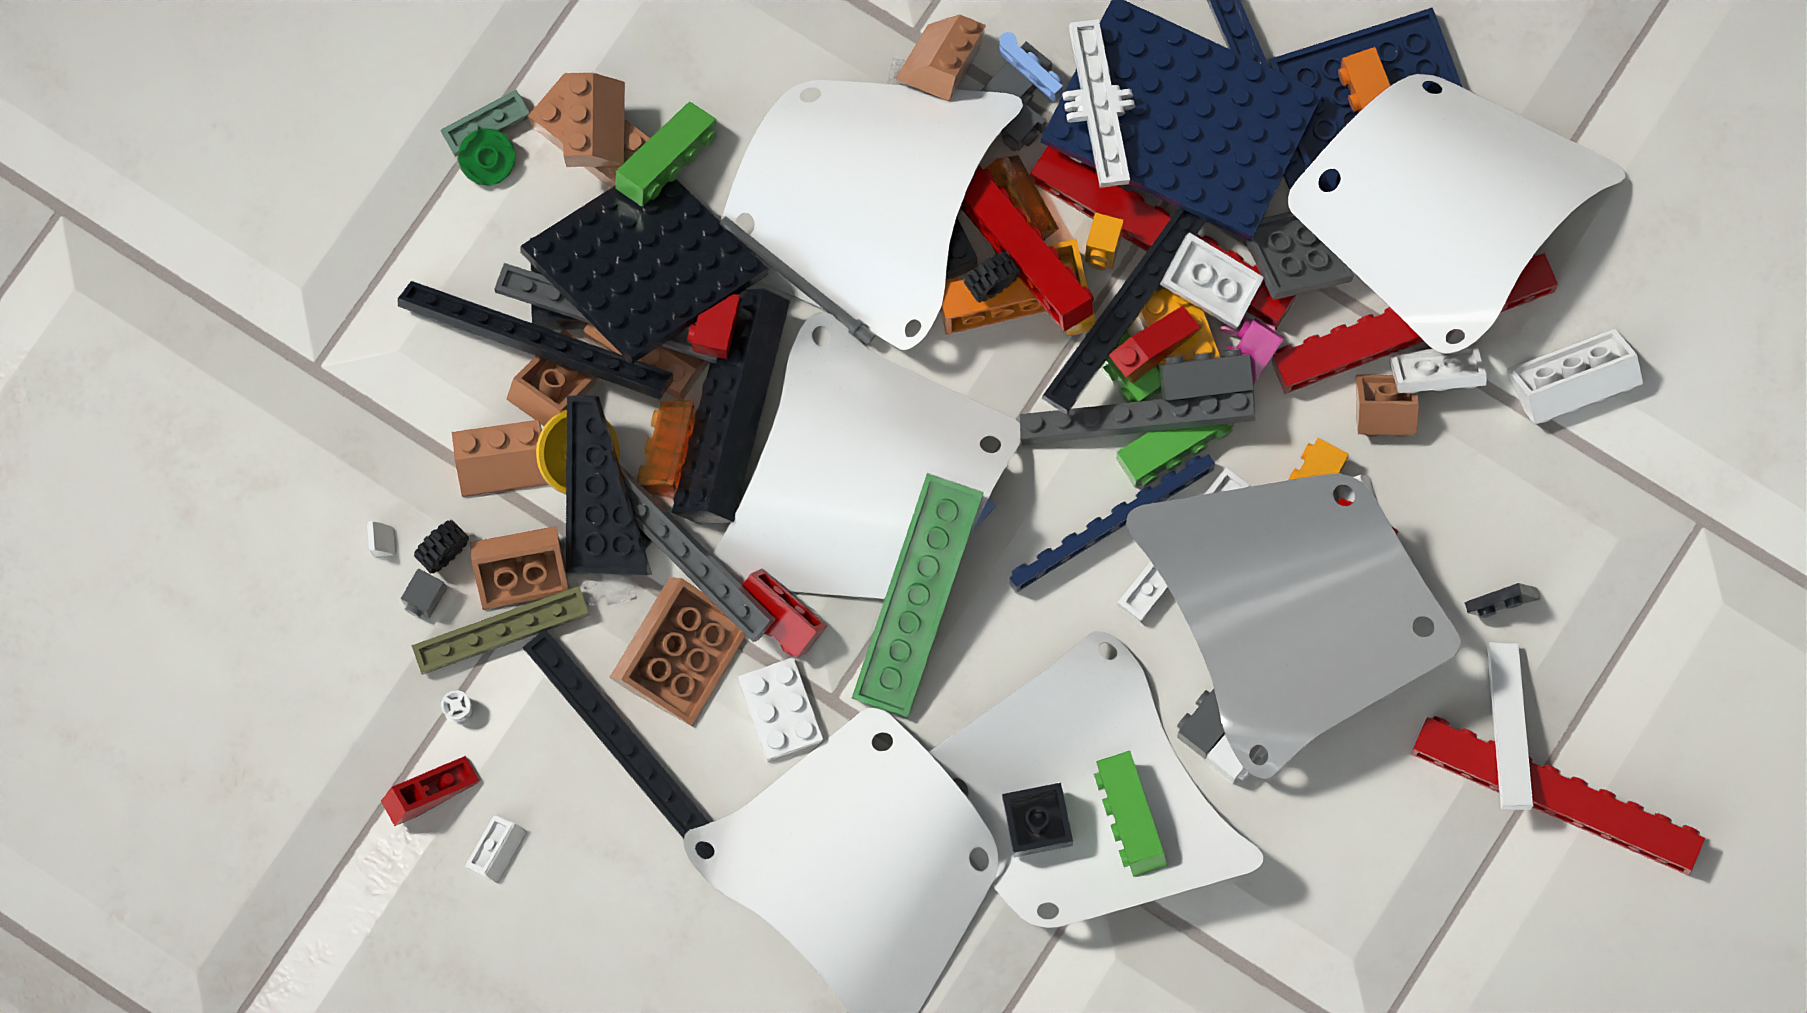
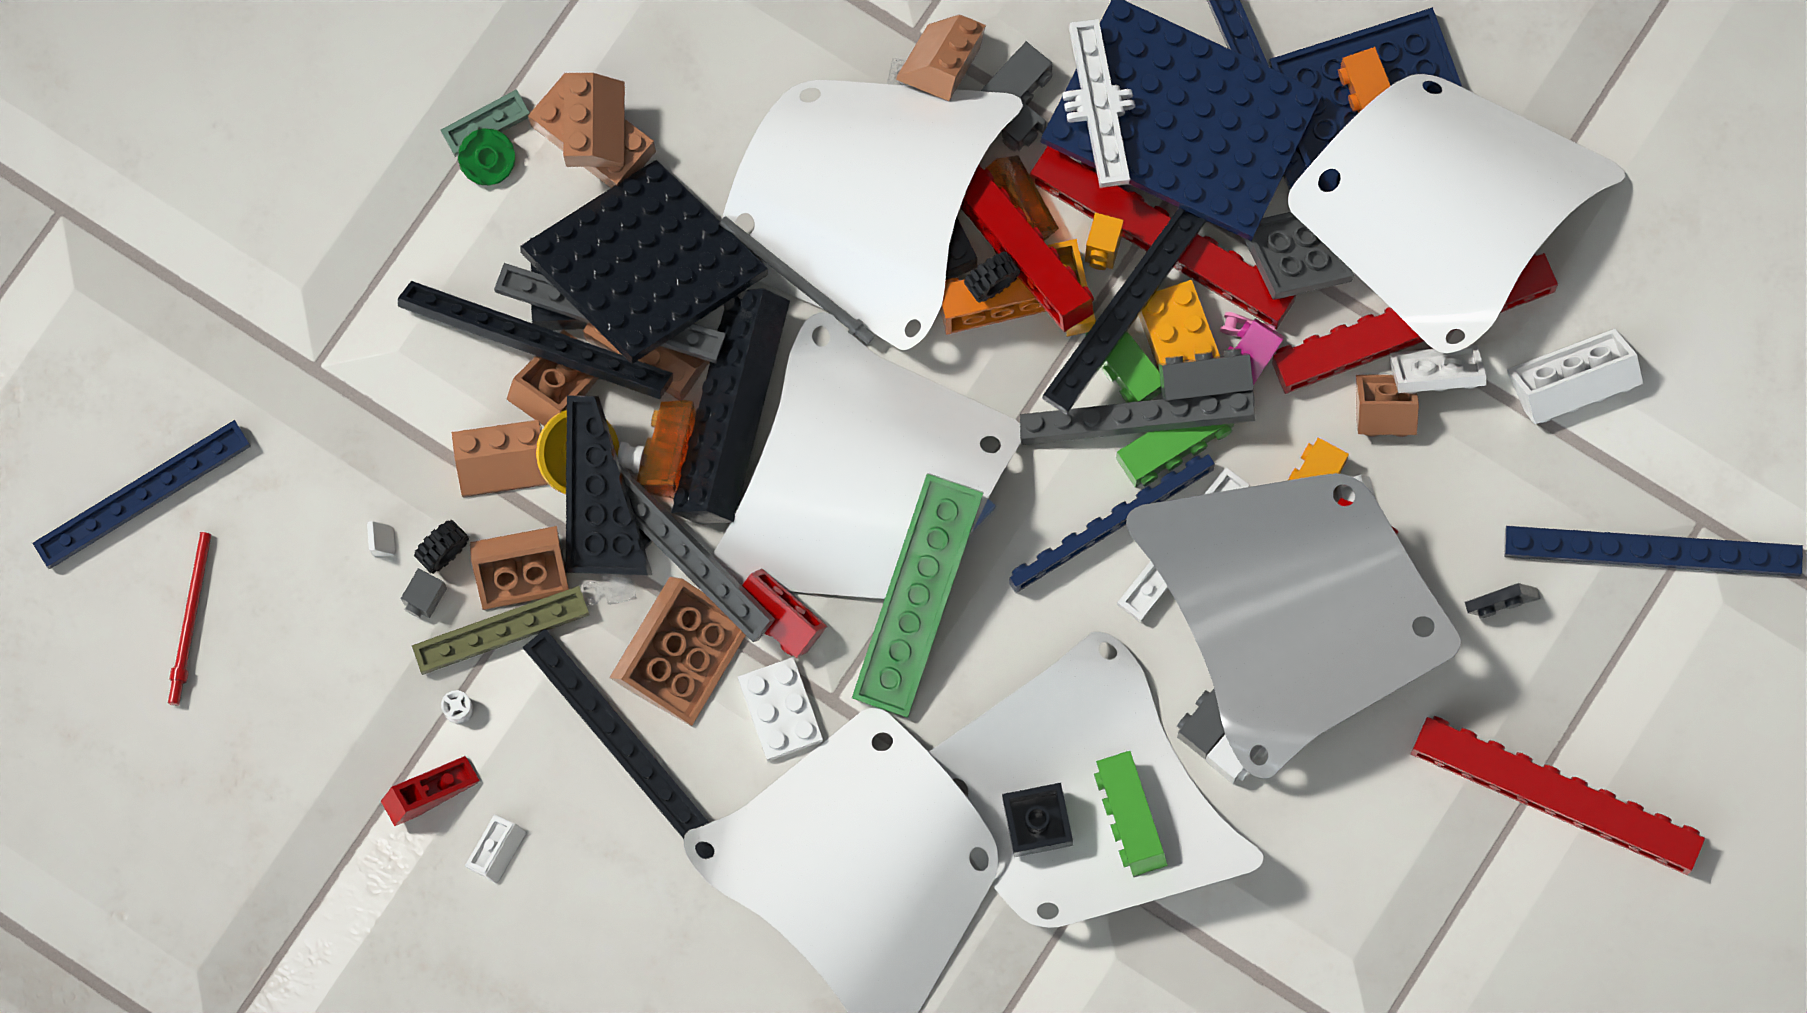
bright green brick [615,101,717,207] -> none
red slope [688,294,741,359] -> none
light blue plate [999,32,1063,103] -> none
red slope [1109,305,1202,384] -> none
white plate [1160,233,1264,329] -> none
white tile [1487,642,1533,810] -> none
none -> dark blue plate [32,420,251,569]
none -> red bar [168,532,212,706]
none -> white wheel [617,442,646,475]
none -> dark blue plate [1504,526,1803,577]

